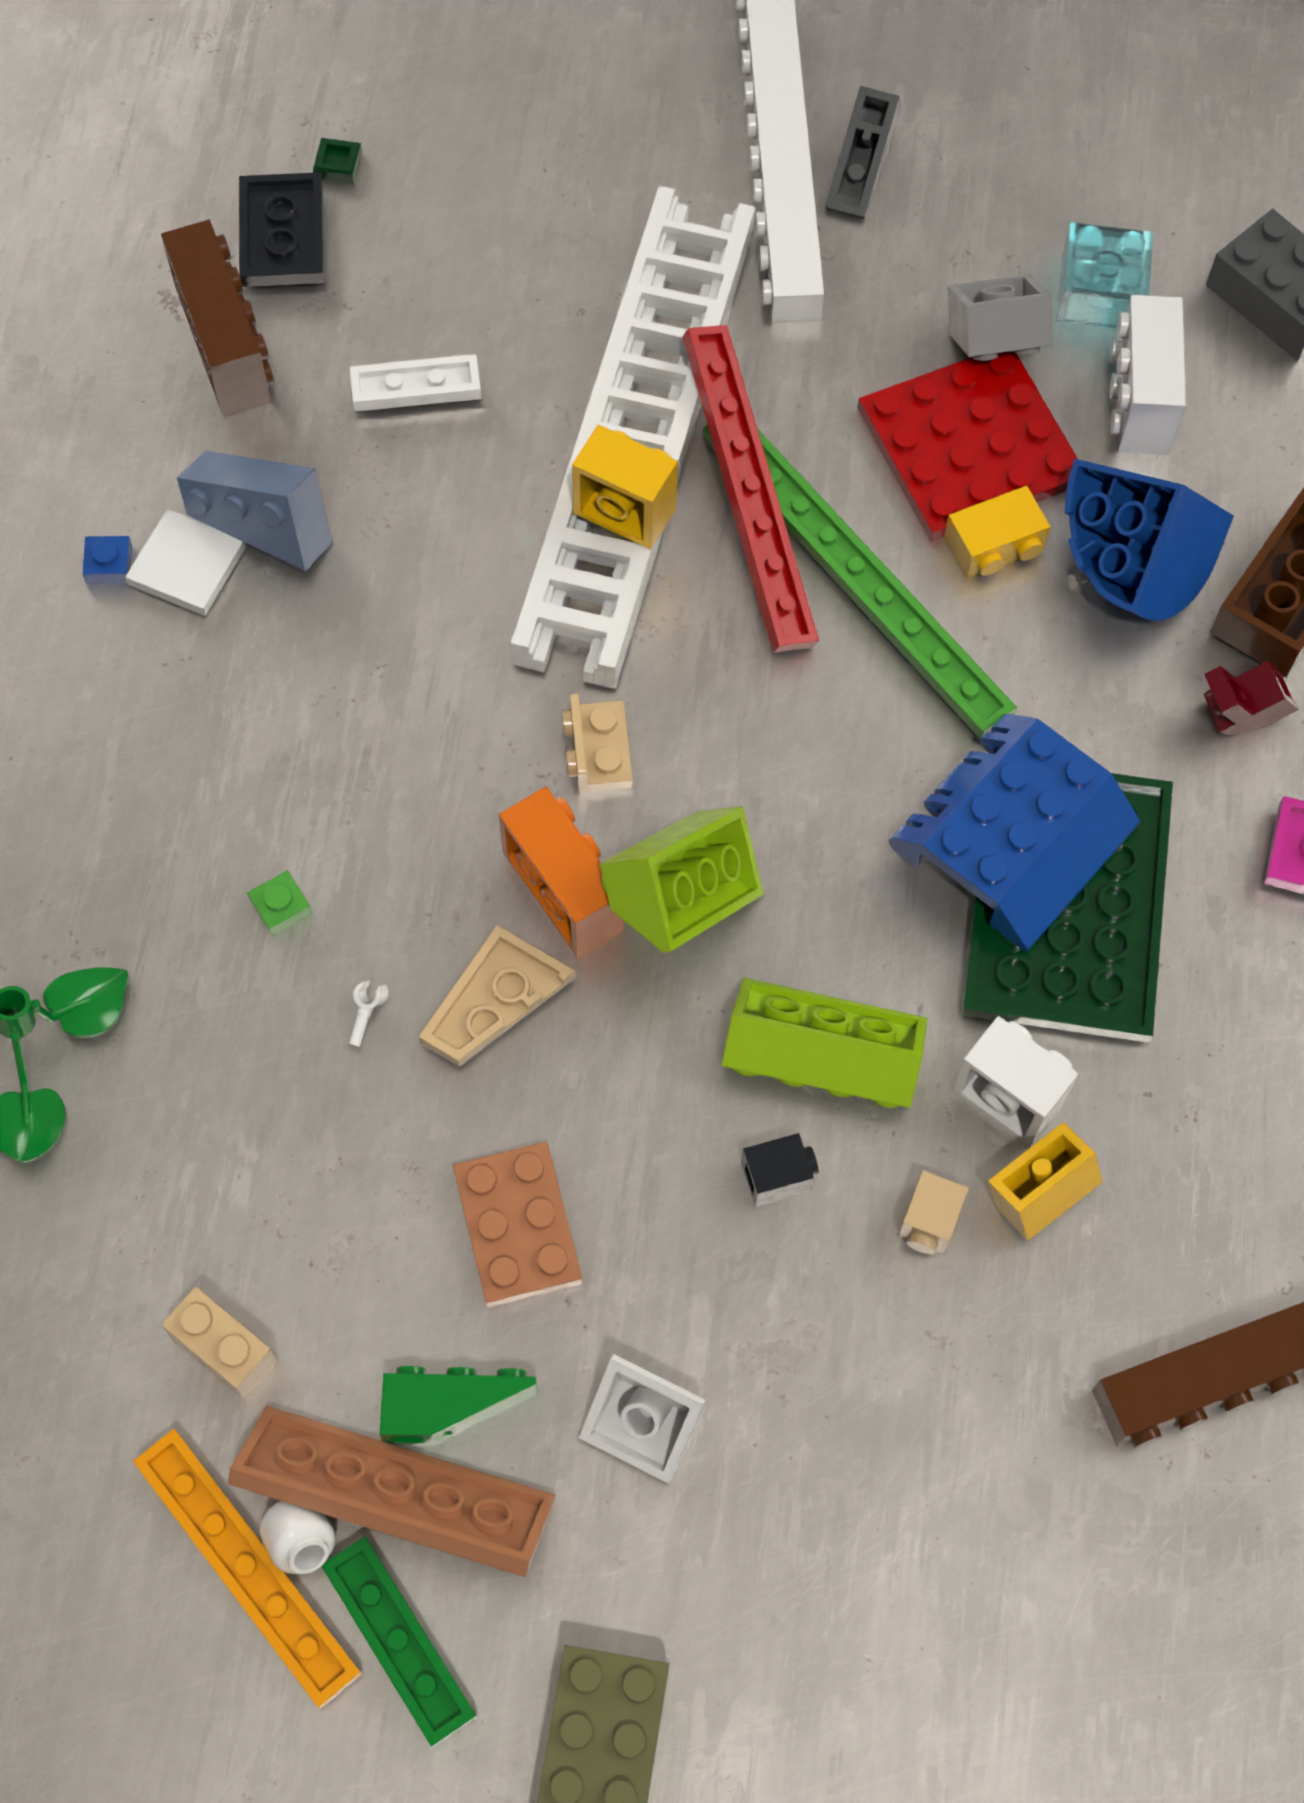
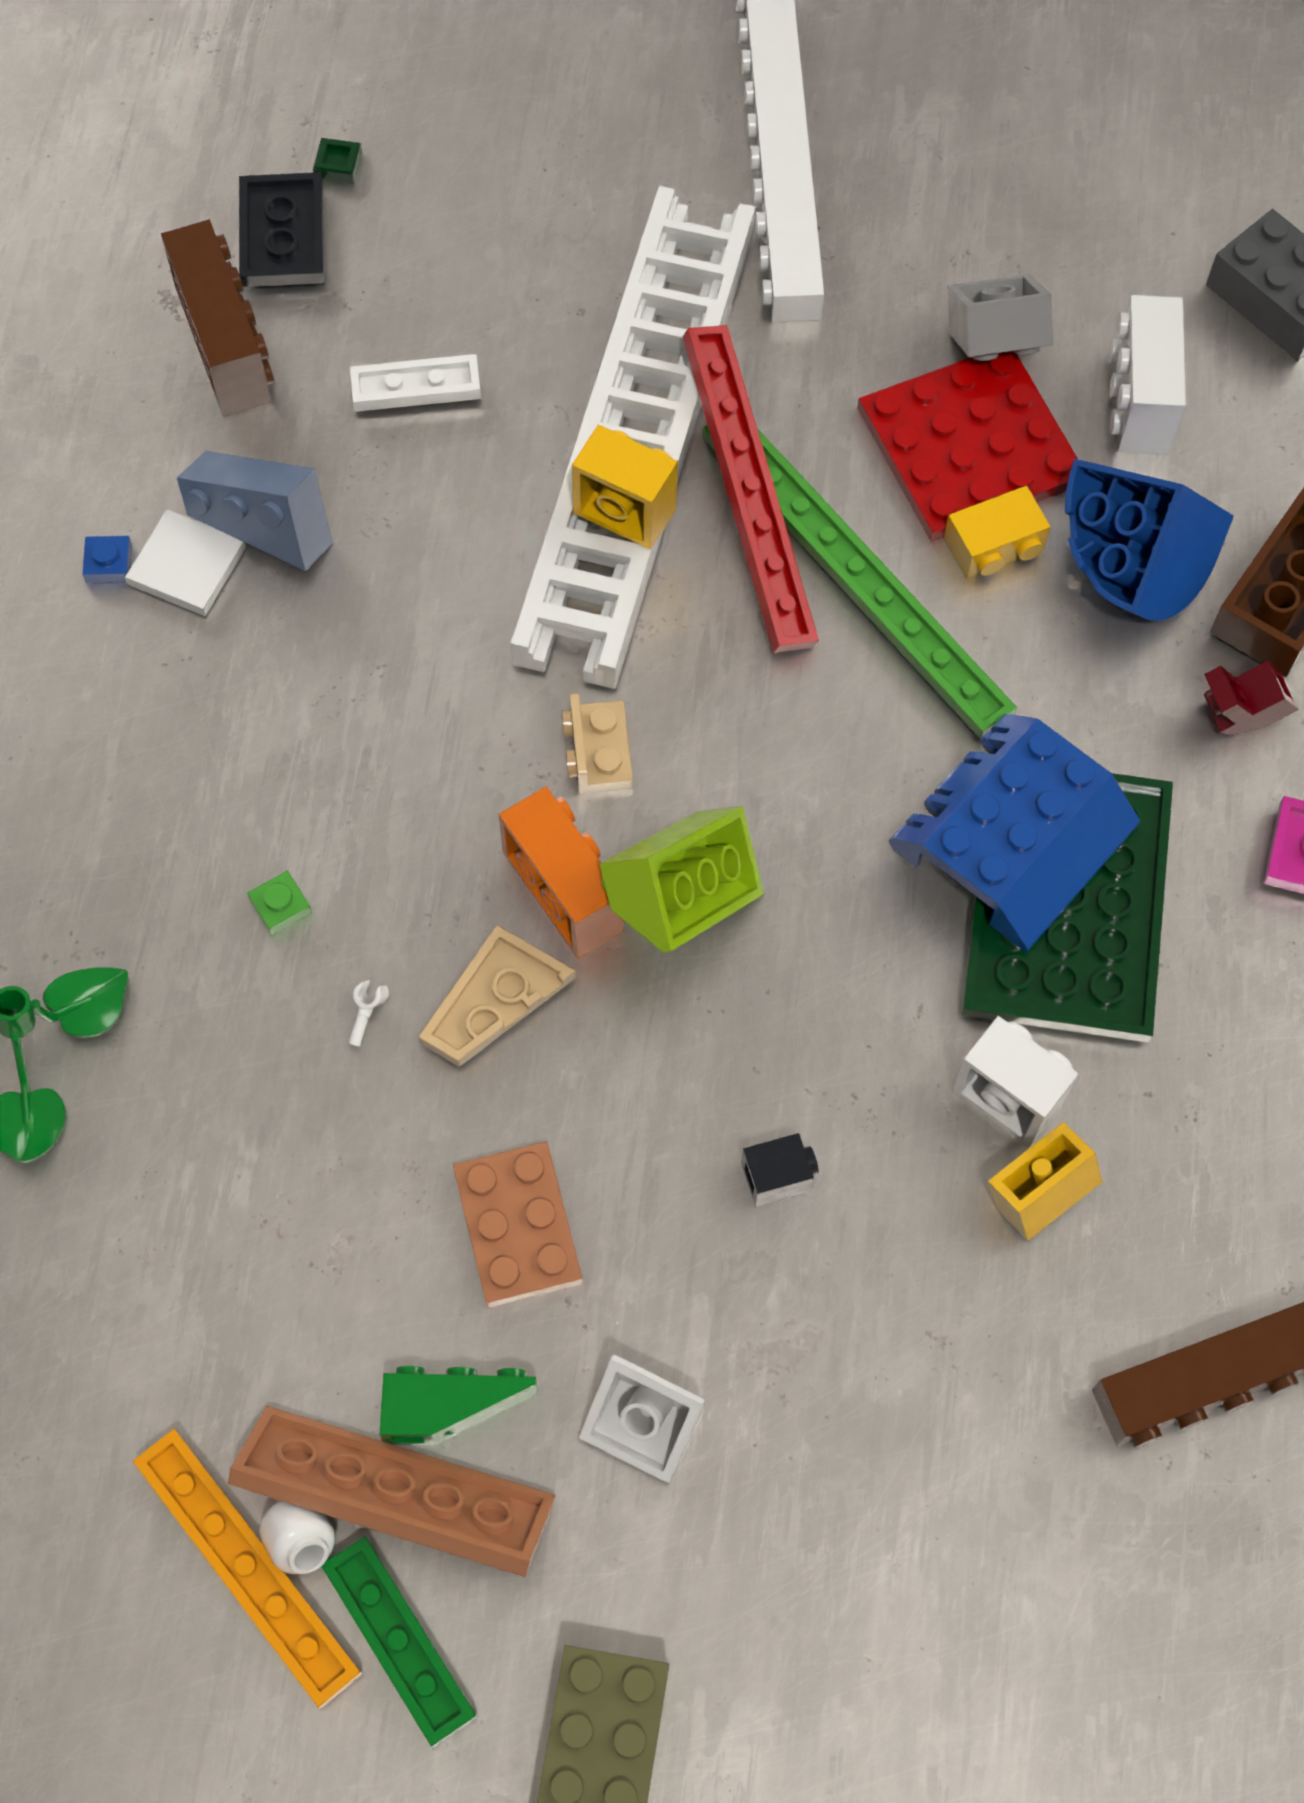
tan brick [161,1286,278,1401] -> none
lime slope [722,977,928,1108] -> none
dark grey slope [825,86,902,219] -> none
tan brick [898,1170,969,1254] -> none
clear light blue brick [1056,222,1154,328] -> none

